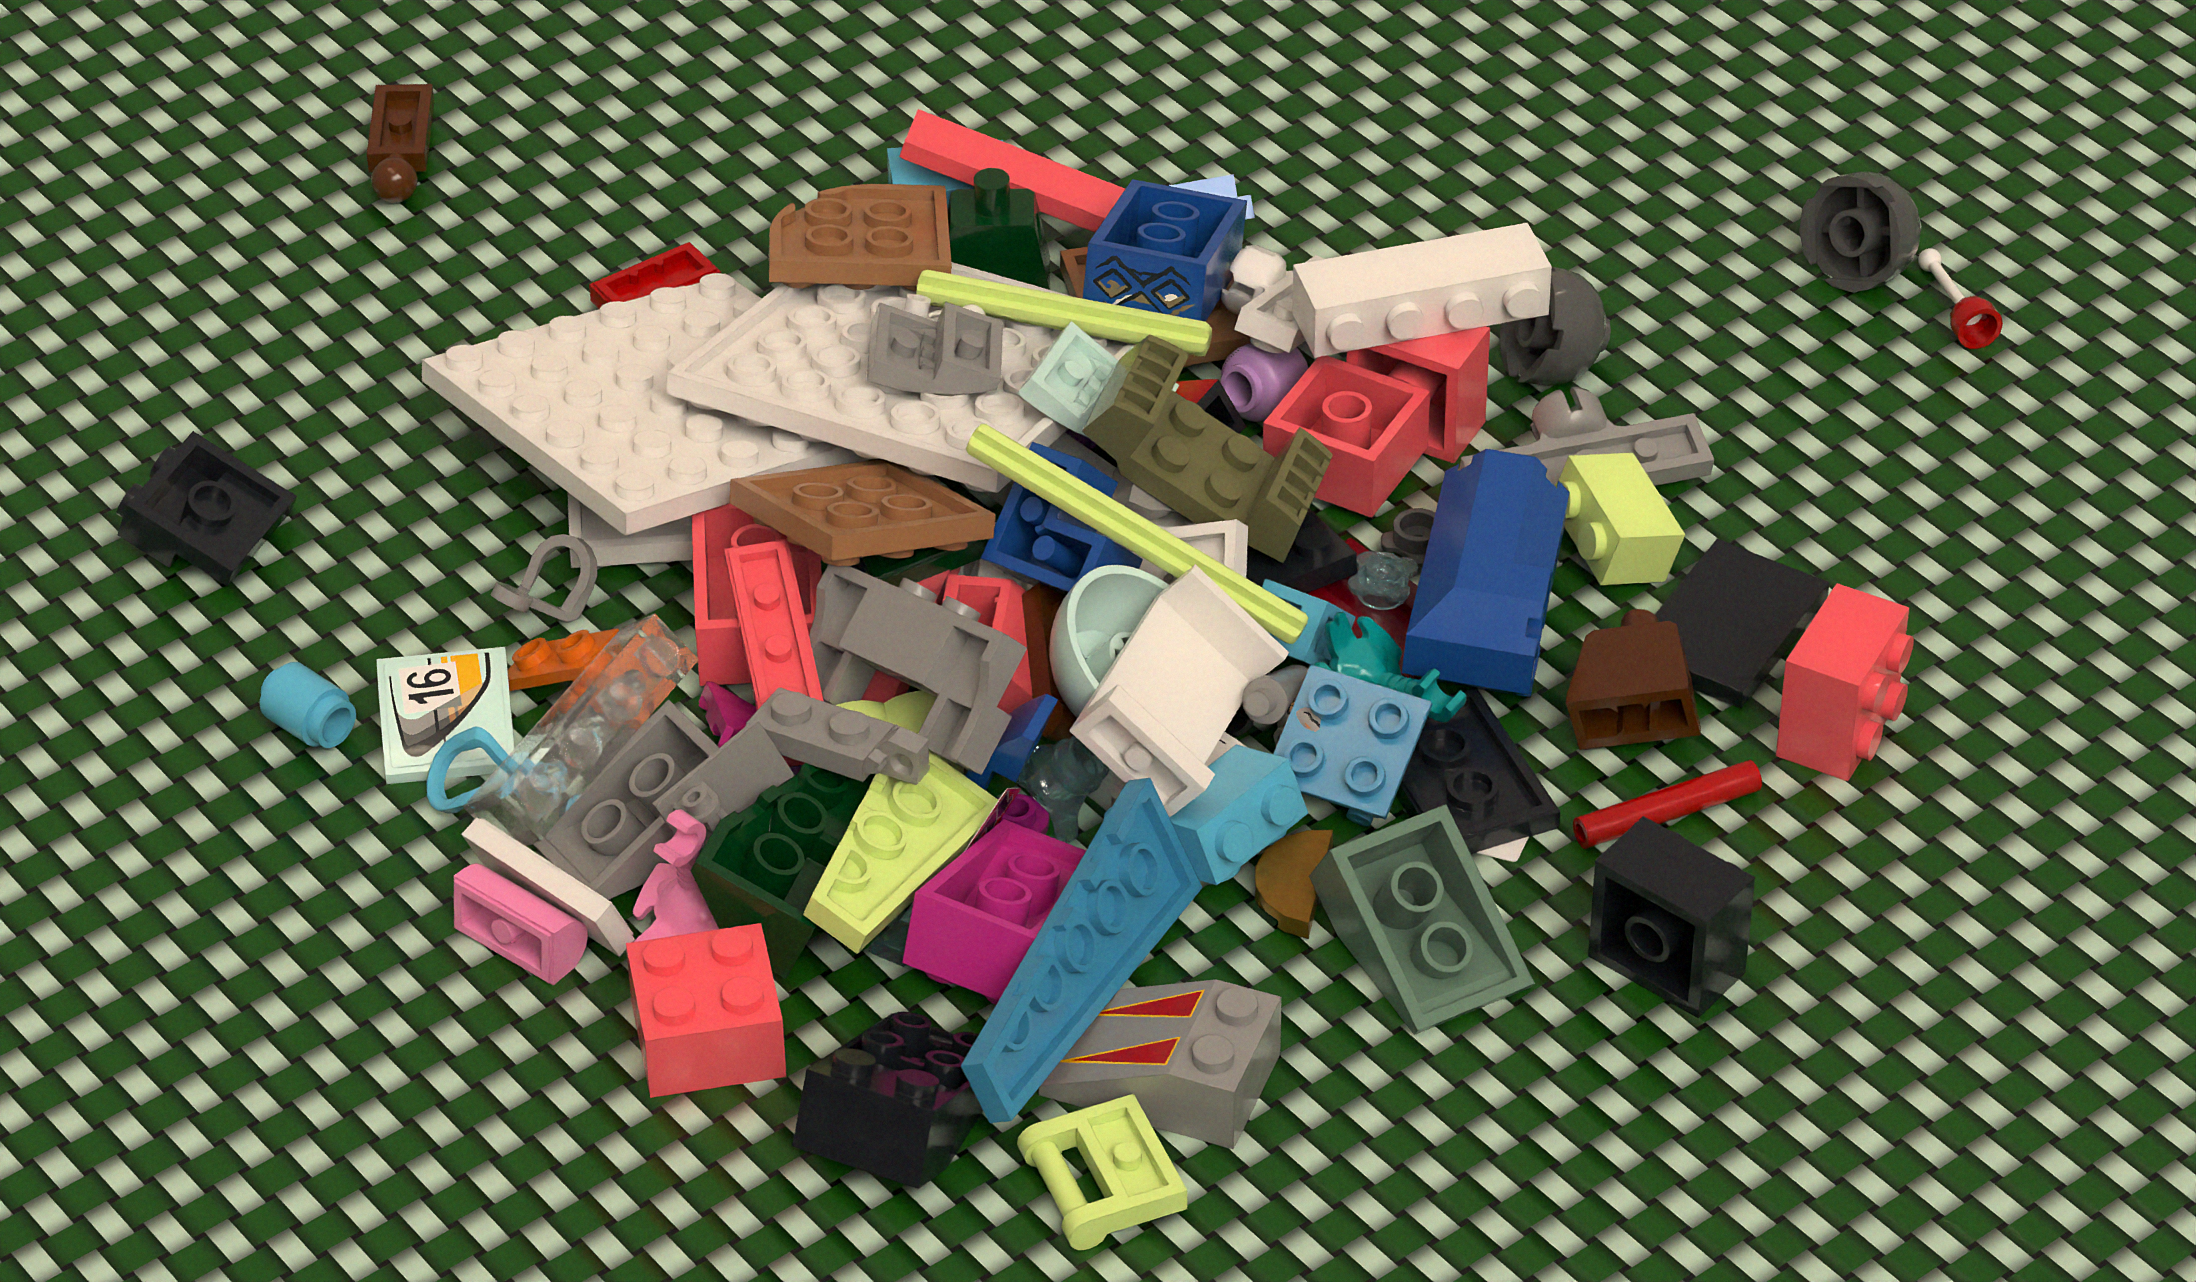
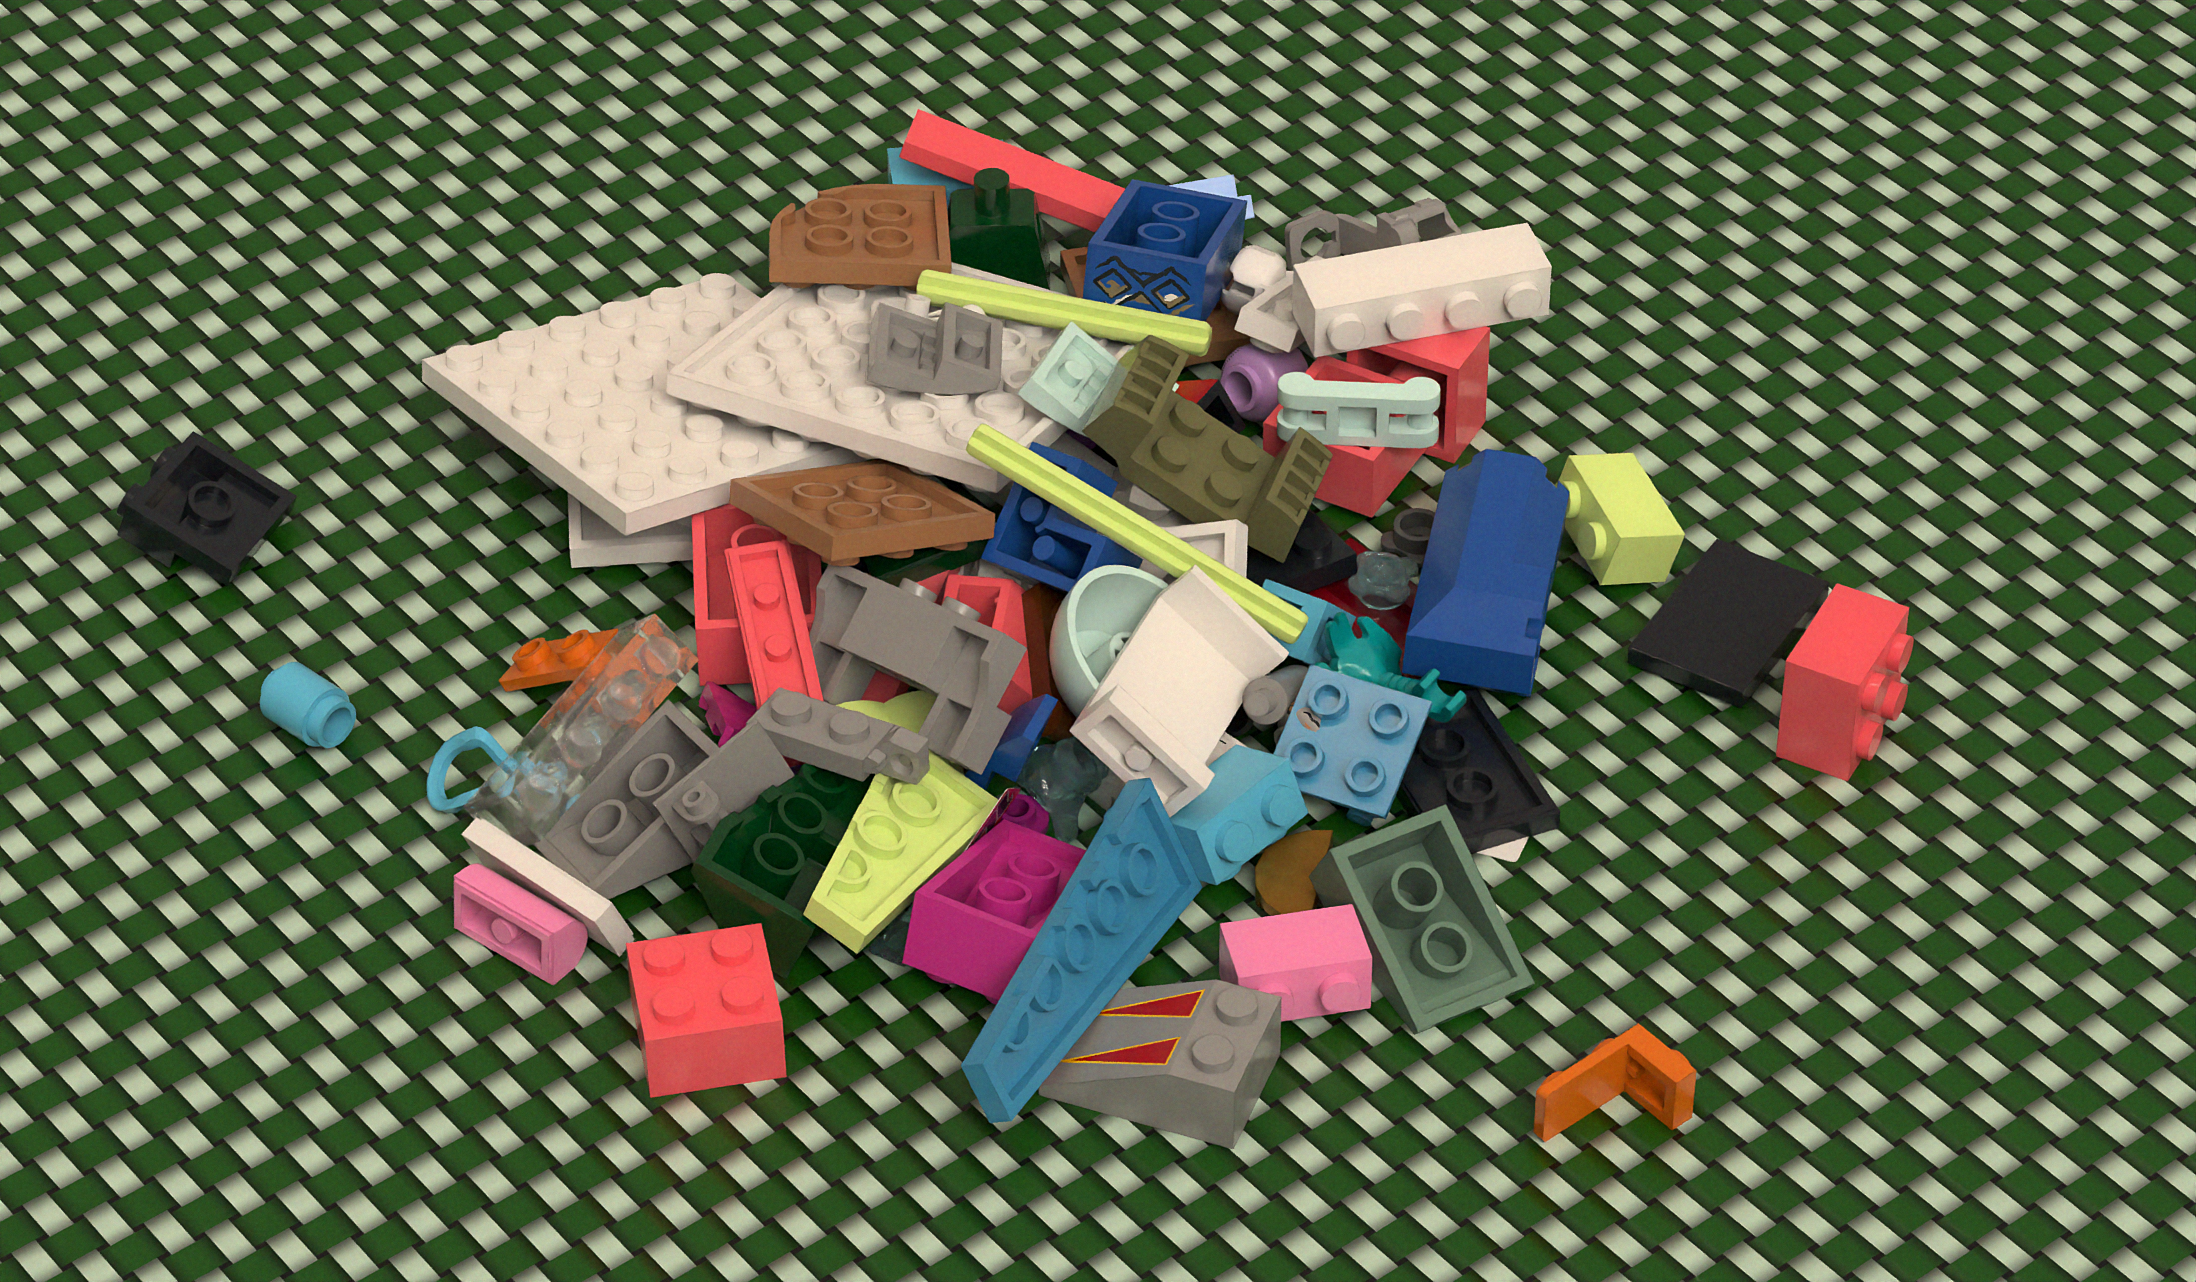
reddish brown plate [367,84,434,203] -> none
slope [376,647,516,784] -> none
light grey piece [490,534,597,622] -> none
red plate [589,242,721,309] -> none
bright pink piece [633,809,719,942] -> none
black slope [792,1012,983,1189] -> none
yellowish green plate [1017,1094,1187,1250] -> none
light grey plate [1459,387,1714,486] -> none
dark grey cylinder [1500,267,1611,386] -> none
reddish brown torso [1566,609,1701,750] -> none
red piece [1573,760,1762,849] -> none
black brick [1588,816,1755,1018] -> none
dark grey cylinder [1799,172,1922,292] -> none
red hinge [1918,248,2003,349] -> none
none -> bright pink brick [1219,904,1372,1022]
none -> light aqua plate [1277,372,1441,449]
none -> light grey piece [1285,198,1462,271]
none -> orange bracket [1534,1023,1697,1142]

